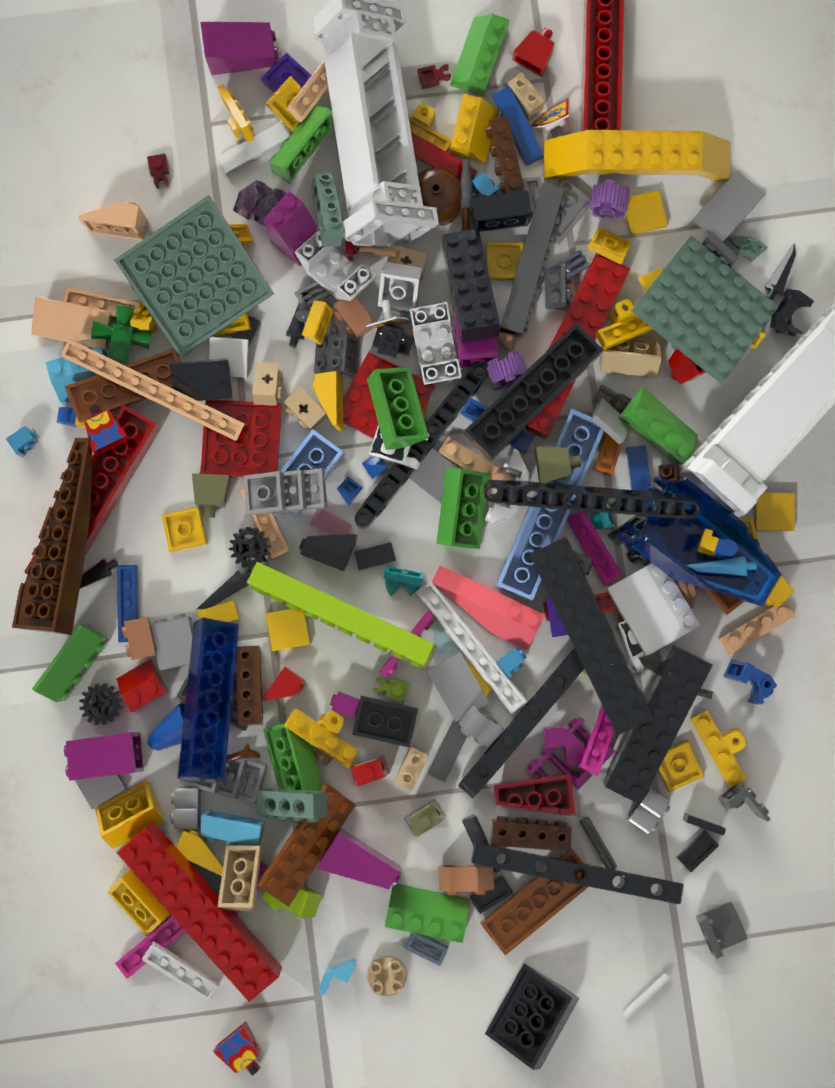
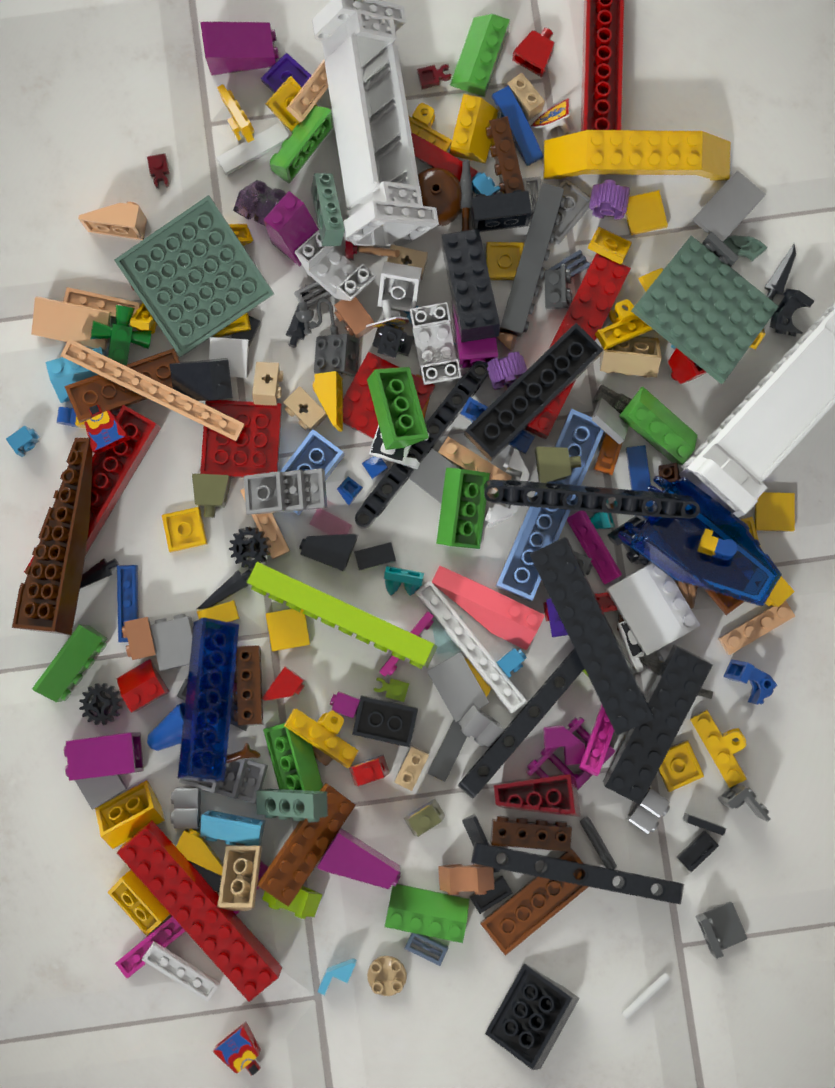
yellow slope [302,301,333,345] -> none
dark azure bar [686,556,757,576] -> none

